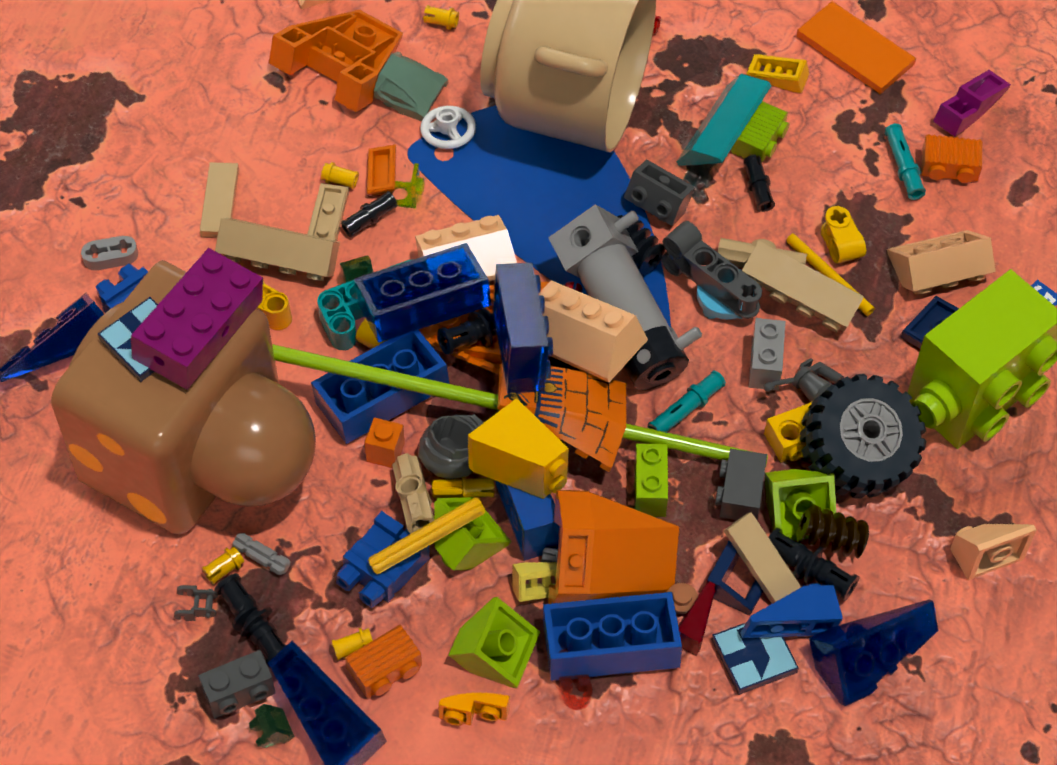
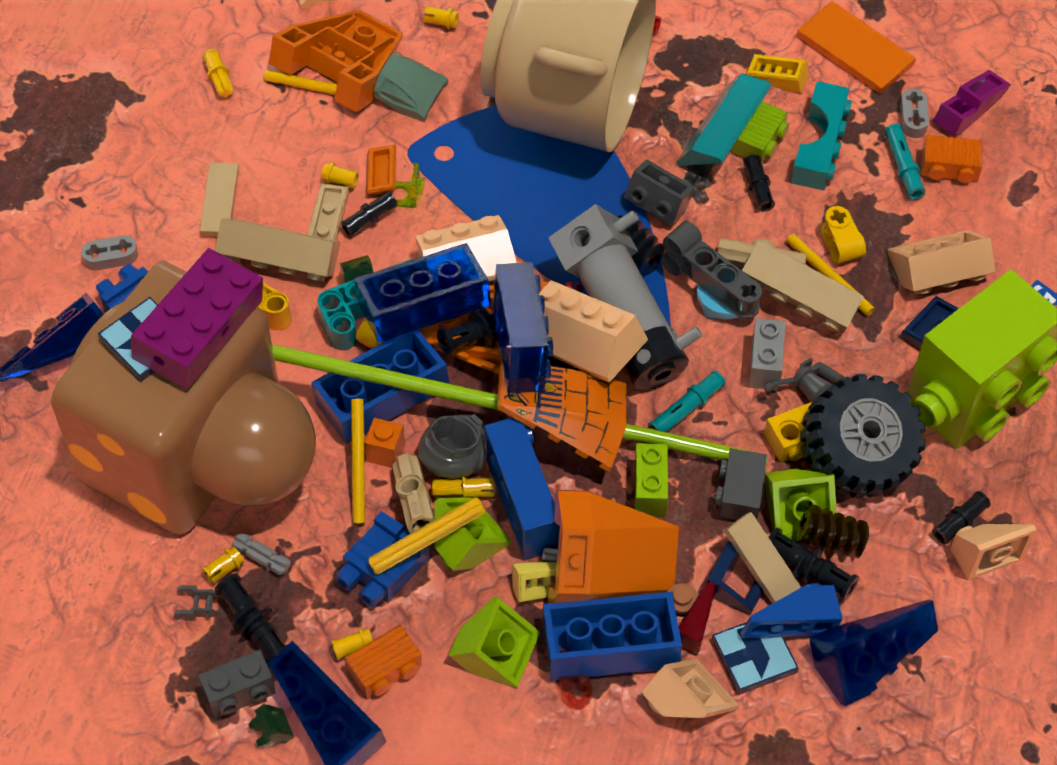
white piece [420,106,476,149] -> none
light orange slope [438,693,510,726] -> none
yellow slope [468,398,569,499] -> none
none -> yellow axle [202,49,234,98]
none -> yellow piece [264,70,337,95]
none -> yellow piece [351,399,365,524]
none -> light nougat slope [641,658,739,718]
none -> teal arch [791,81,852,191]
none -> light grey beam [900,88,929,138]
none -> black pin [932,491,991,544]

